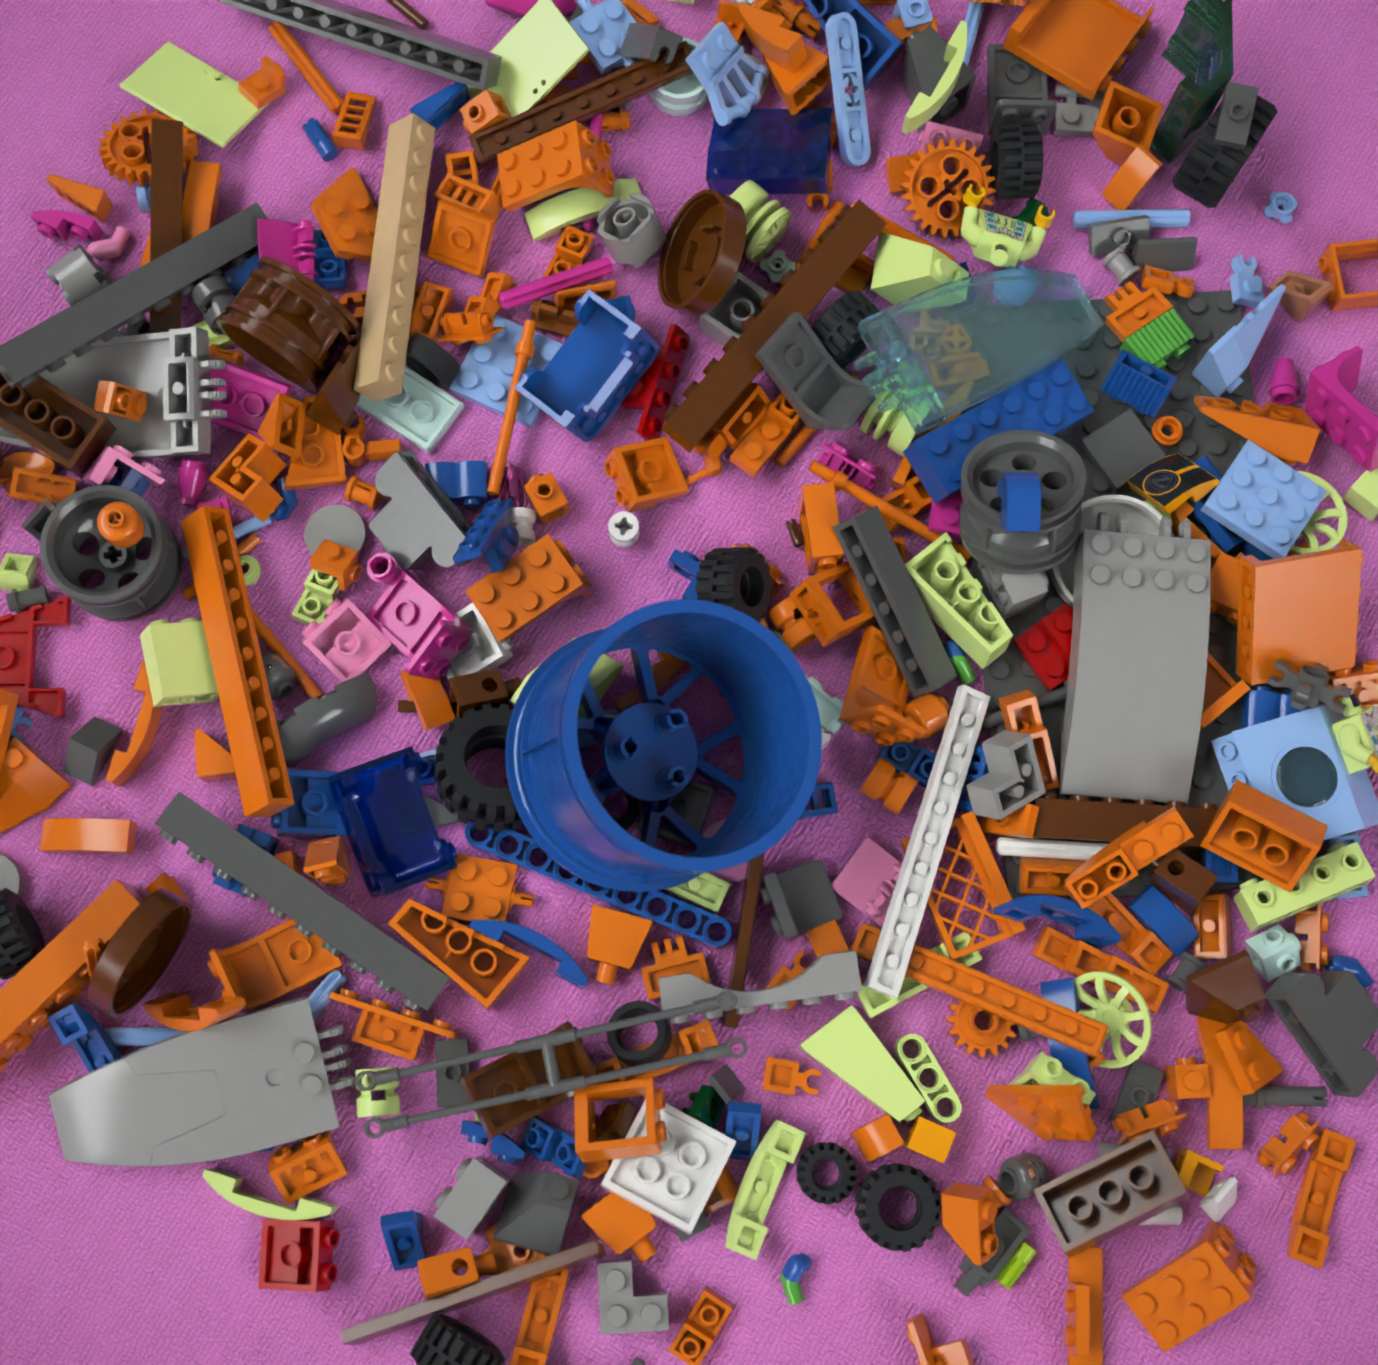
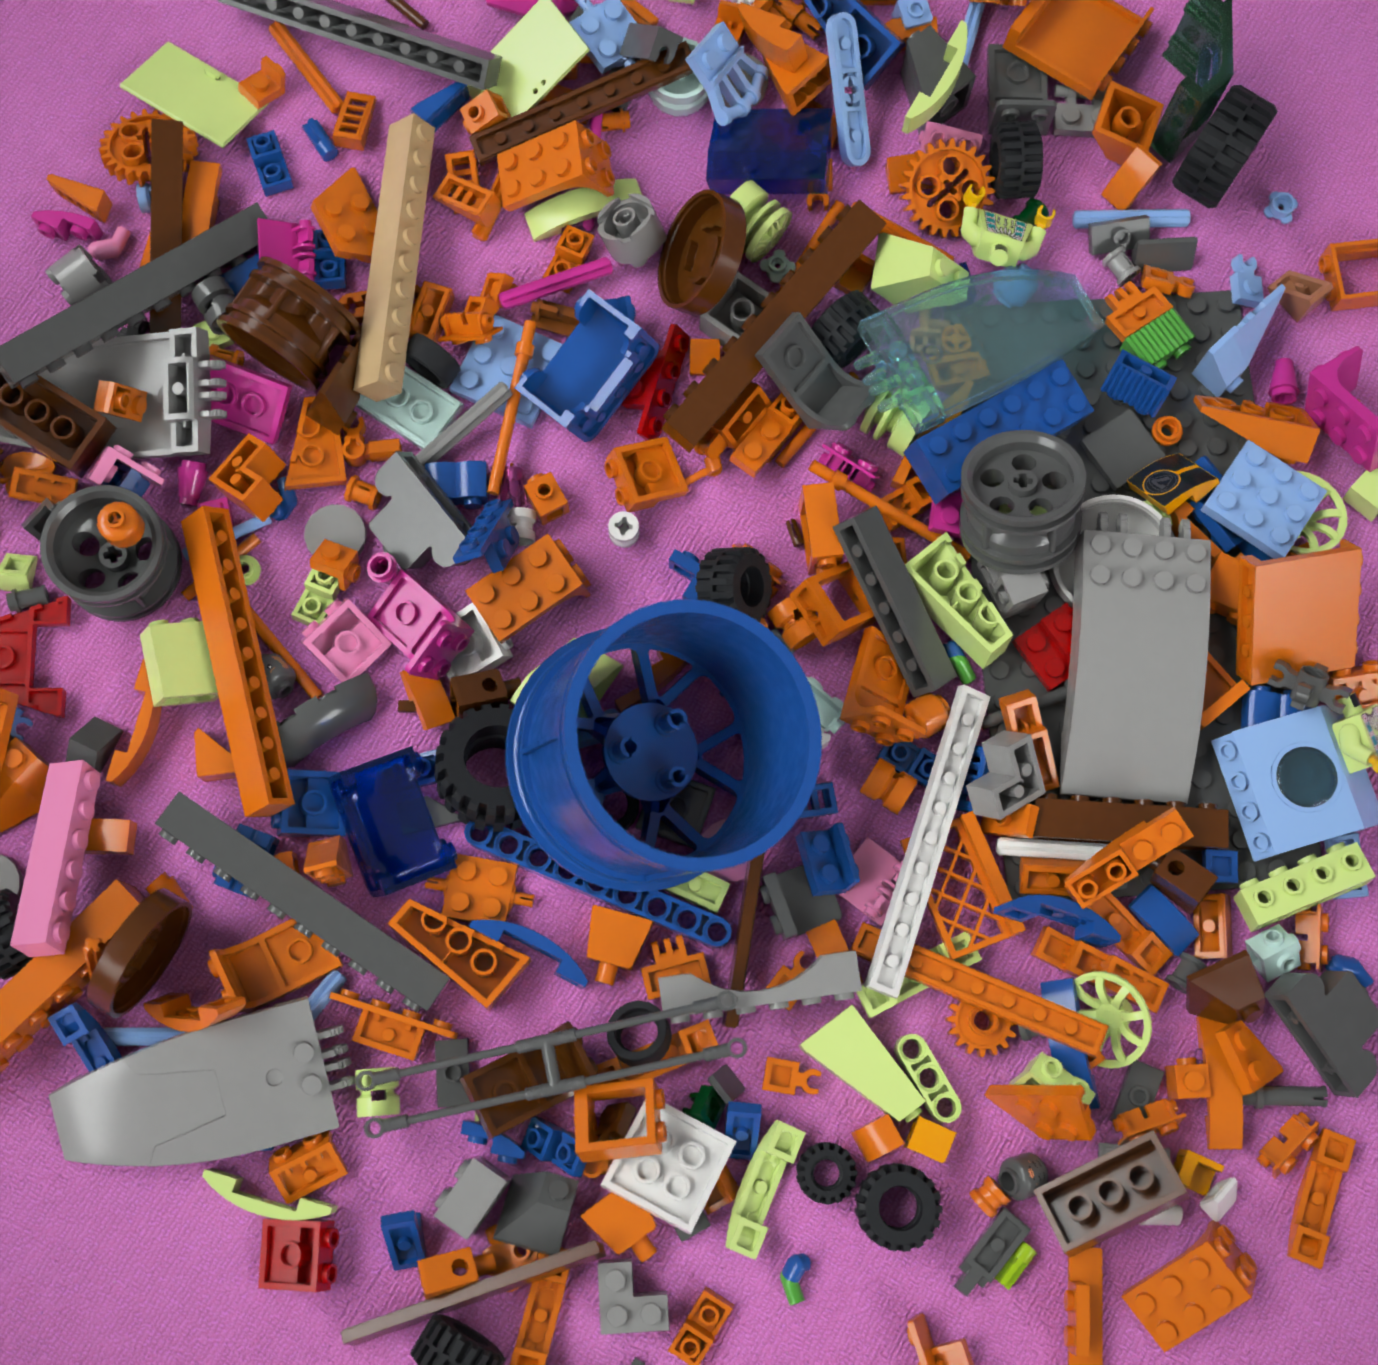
orange slope [257,392,306,459] -> none
orange tile [427,199,497,277] -> none
orange slope [553,280,617,313] -> none
orange slope [941,1182,998,1266] -> none
blue brick [996,472,1041,532] -> none
orange slope [1200,779,1328,893] -> none
dark grey plate [1213,82,1259,150] -> none
none -> bright pink brick [10,760,101,957]
none -> blue slope [246,130,294,197]
none -> light grey axle [415,382,512,468]
none -> orange slope [689,338,720,375]
none -> blue bracket [795,822,860,896]

